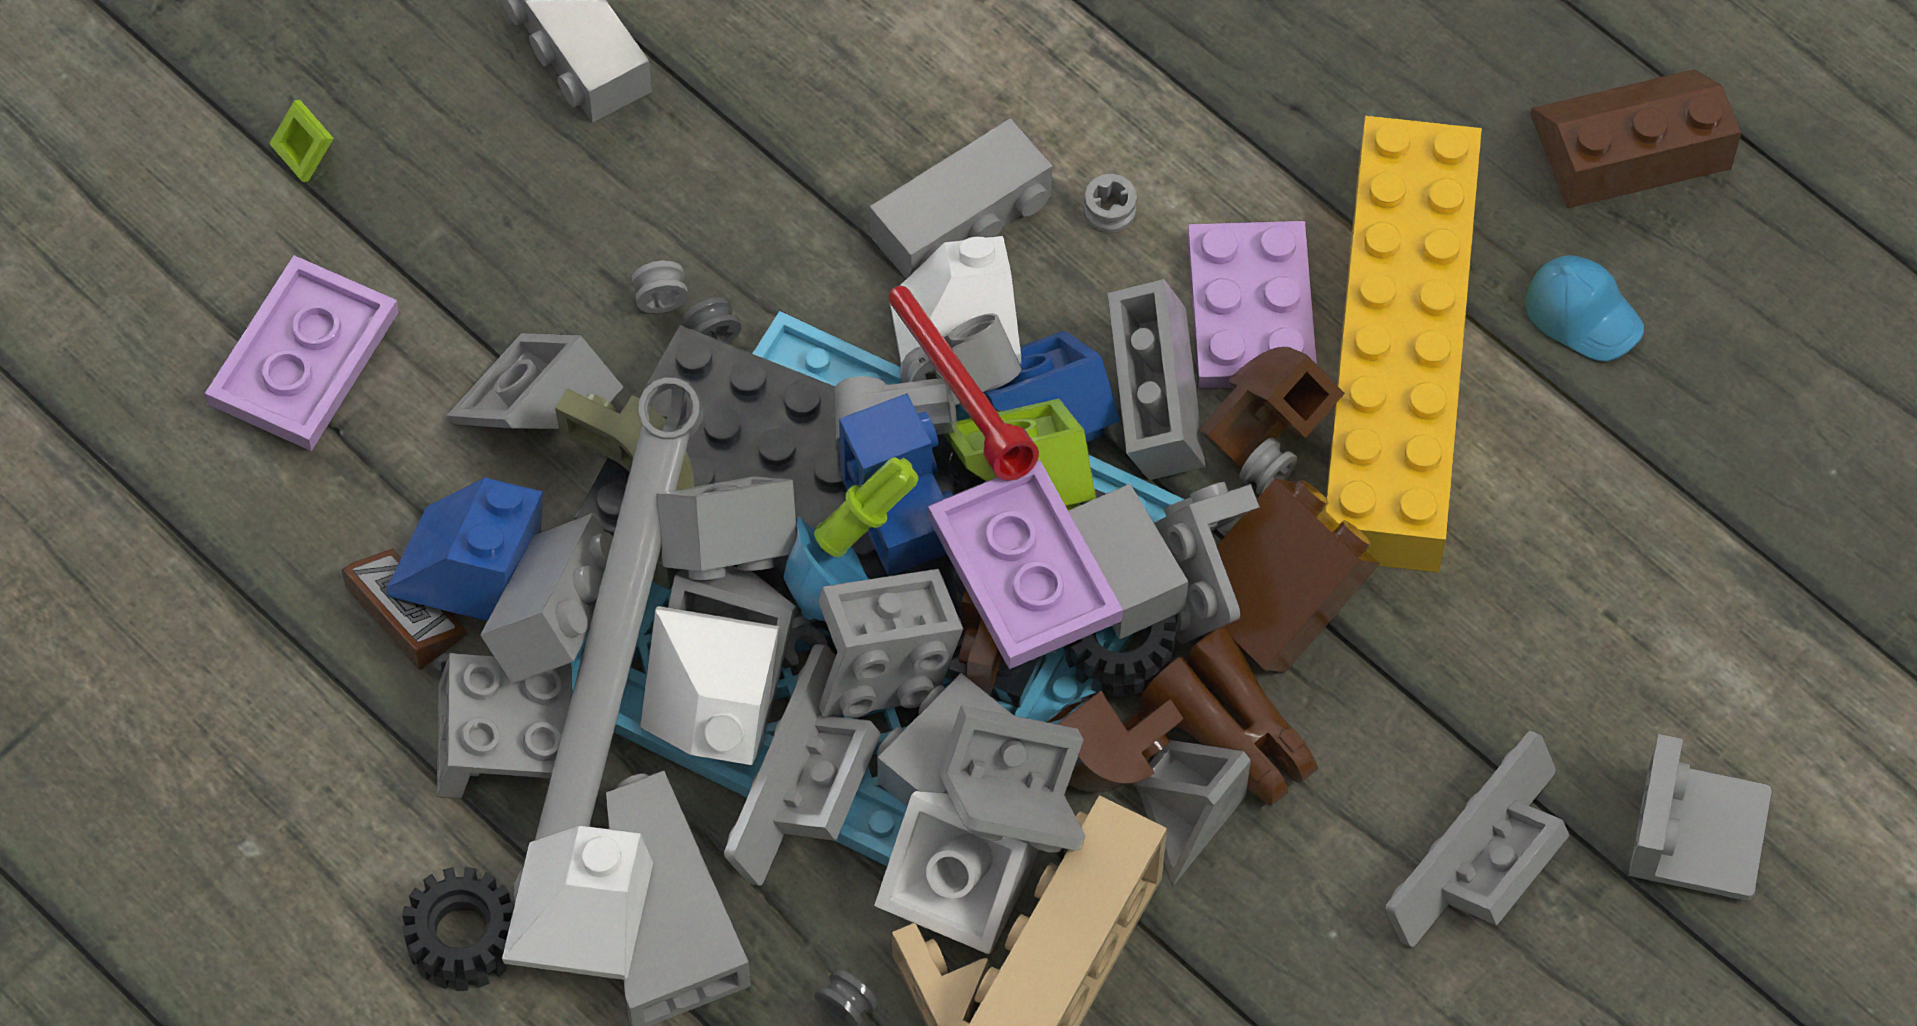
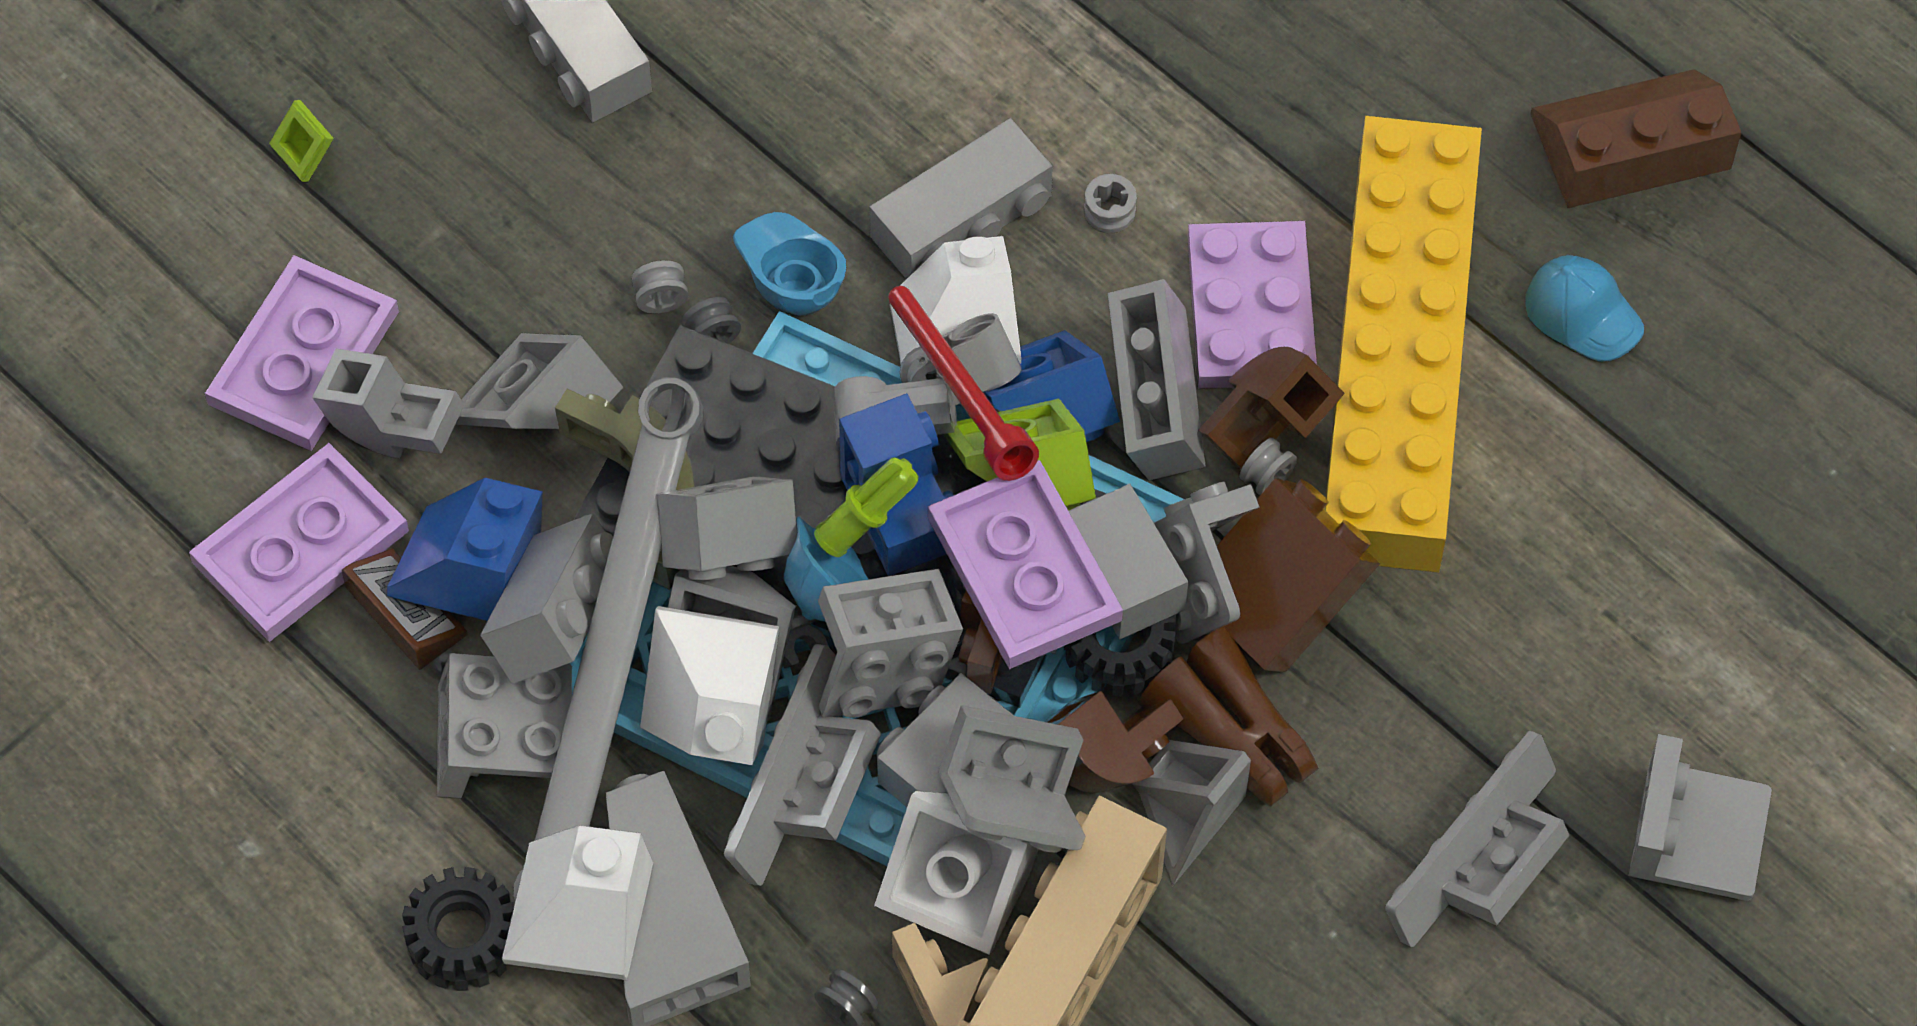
none -> lavender plate [189,443,409,642]
none -> light grey brick [312,348,464,459]
none -> dark azure piece [733,212,846,316]

